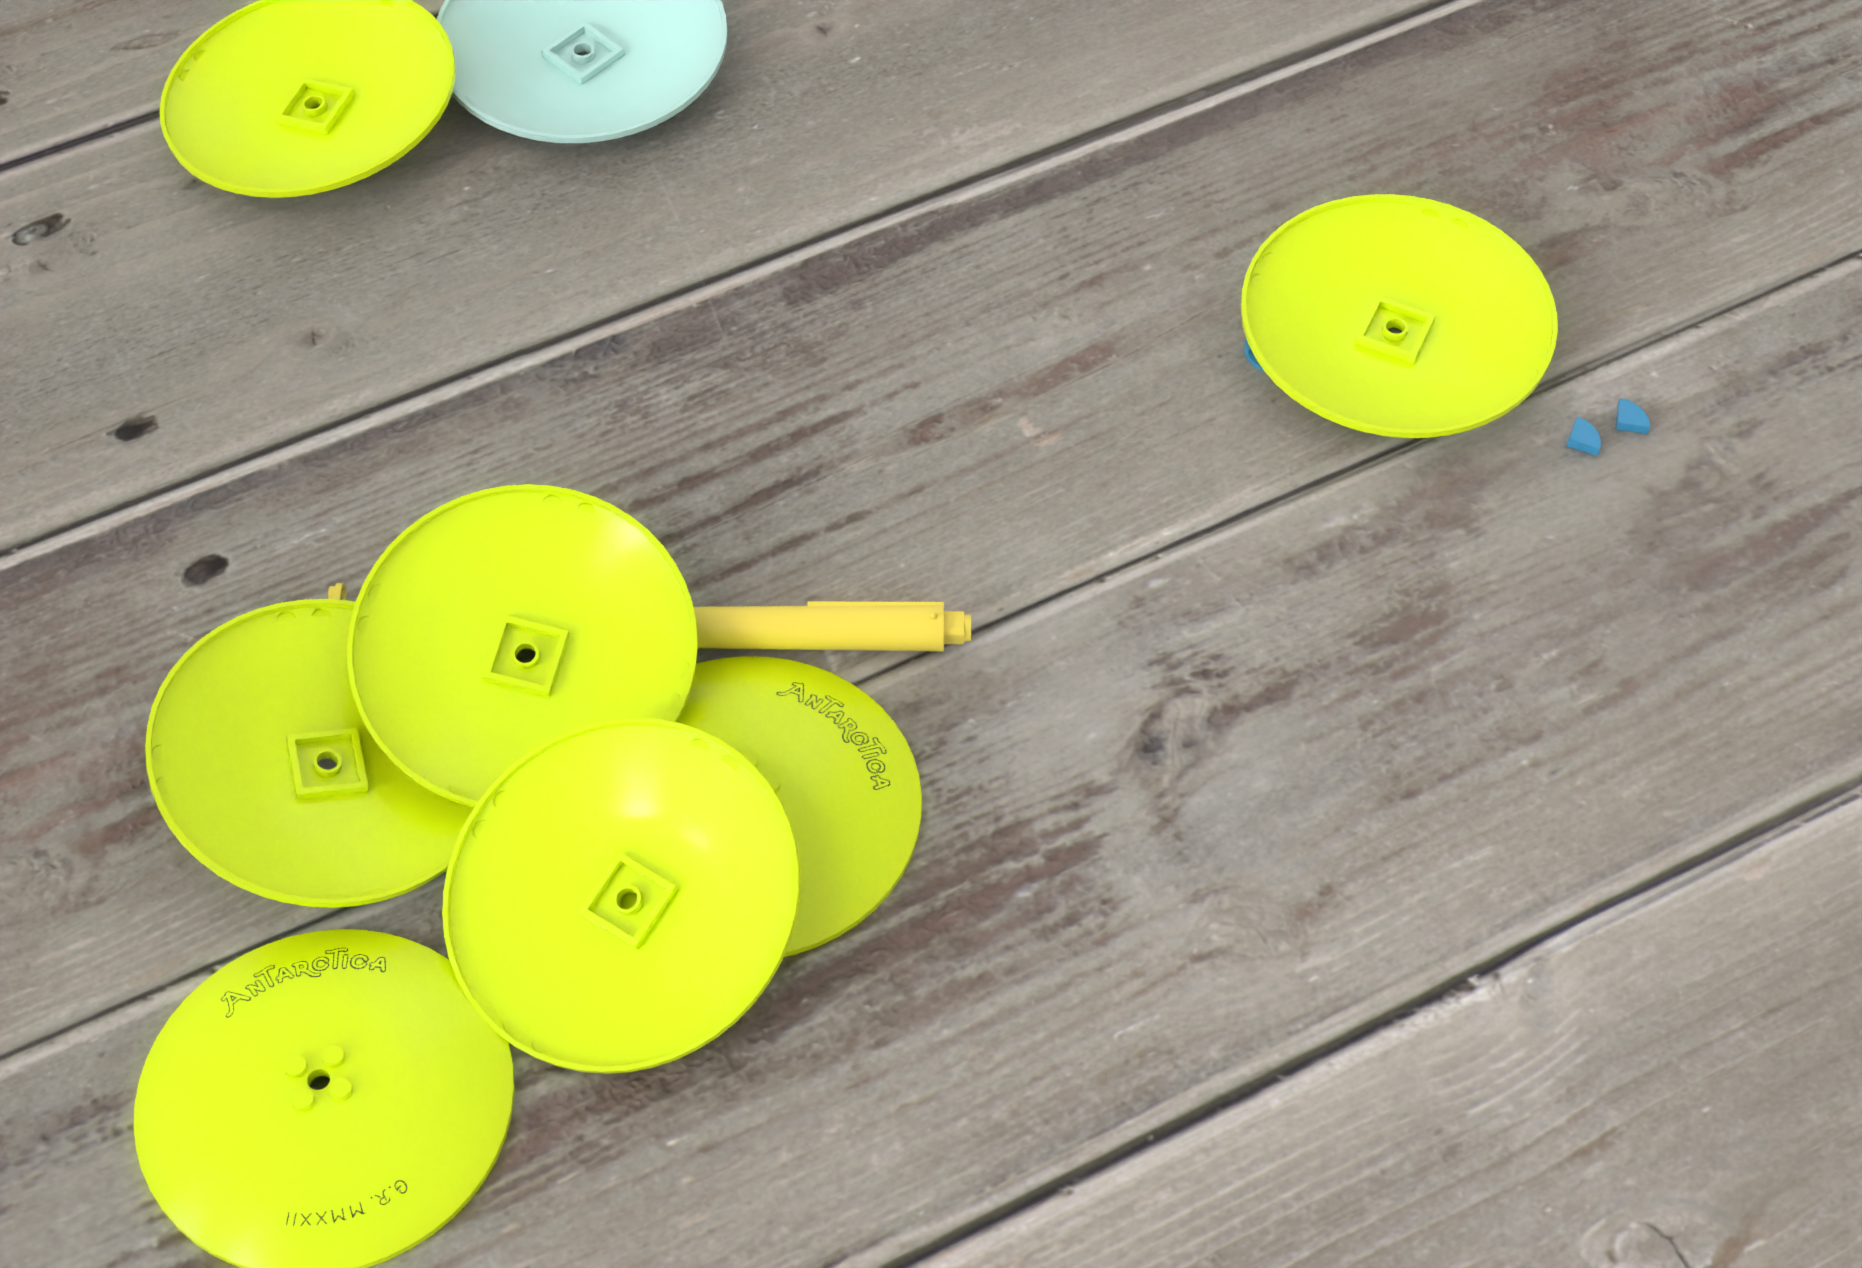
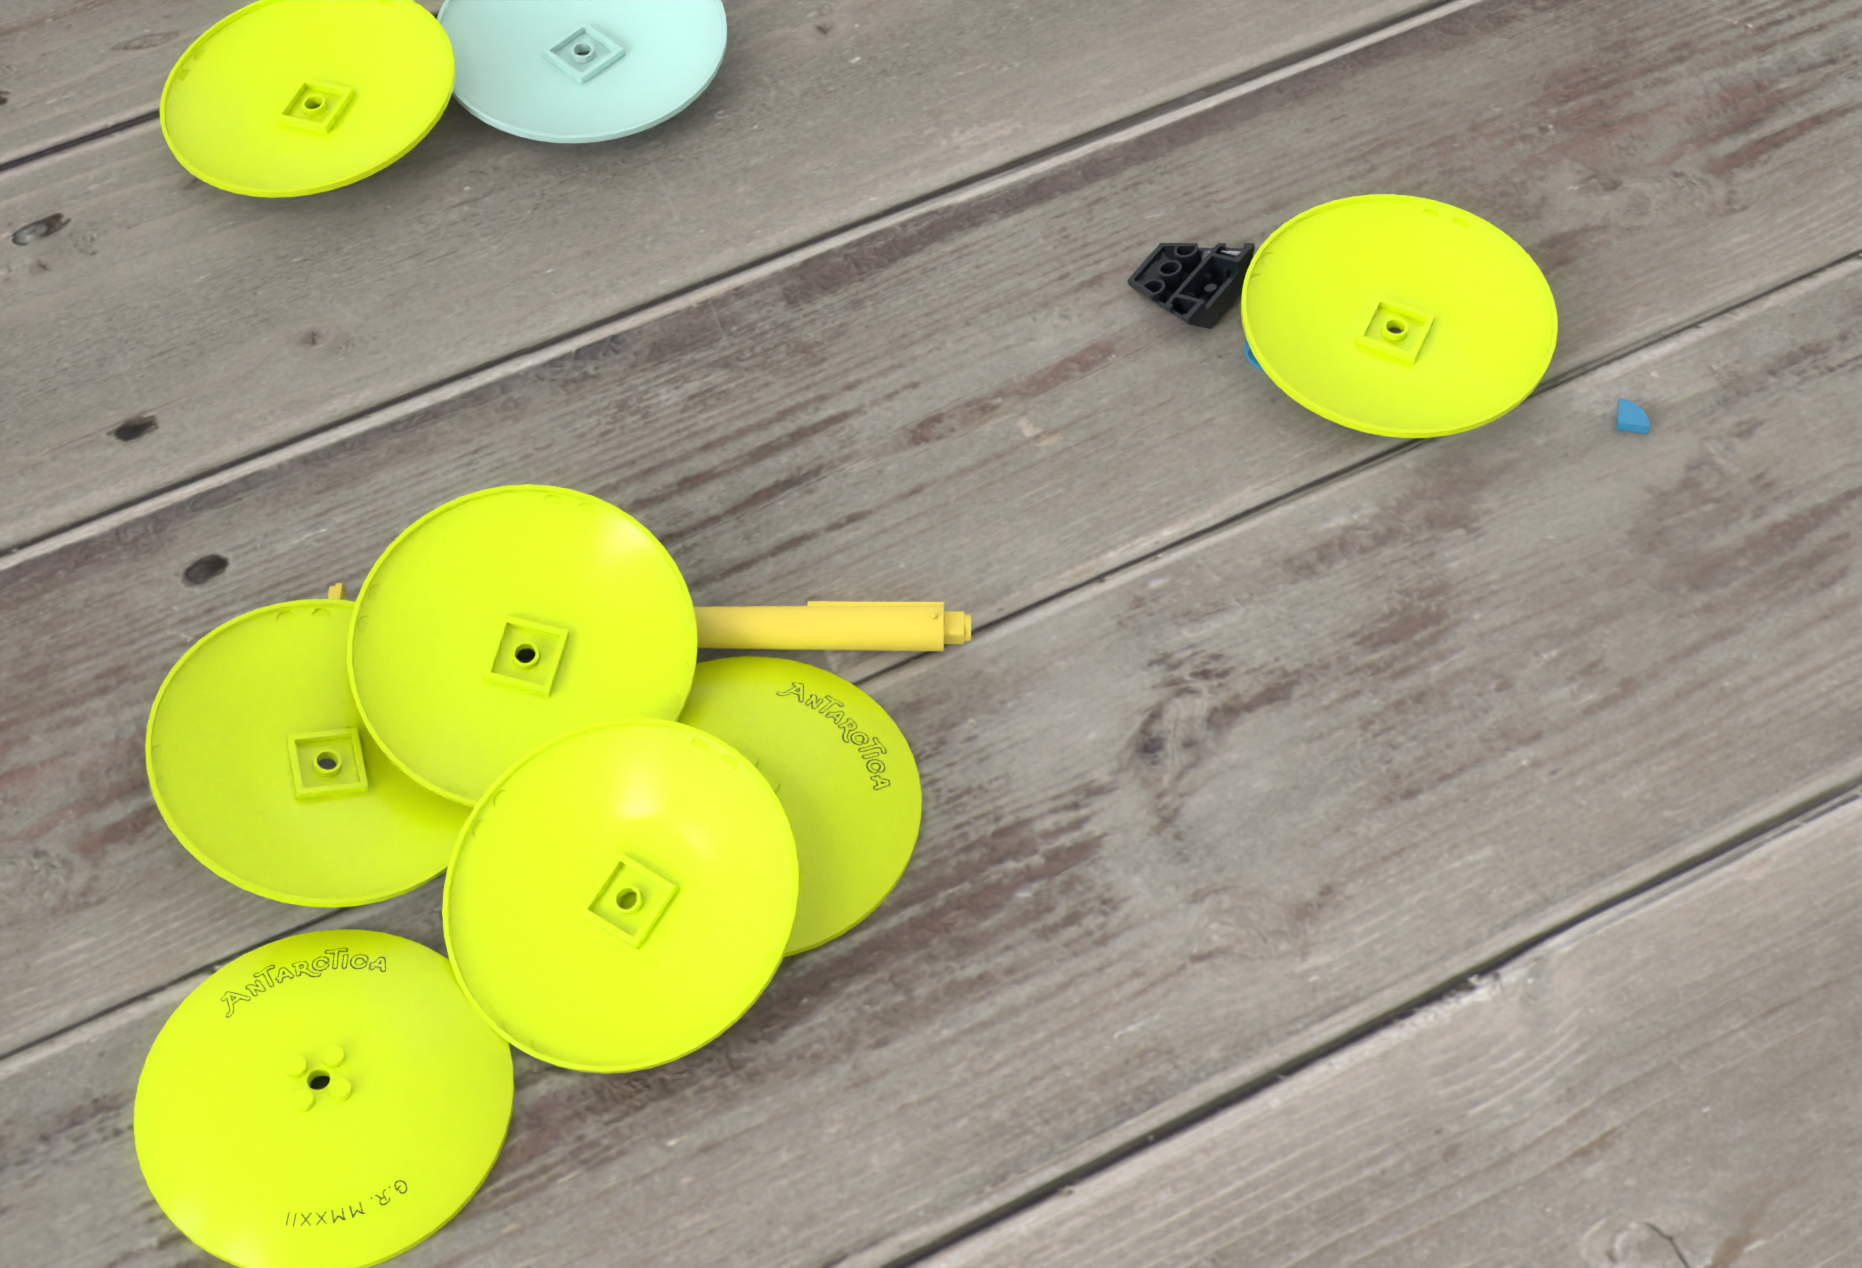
dark azure tile [1567,417,1601,456] -> none
none -> black wedge [1127,243,1255,329]

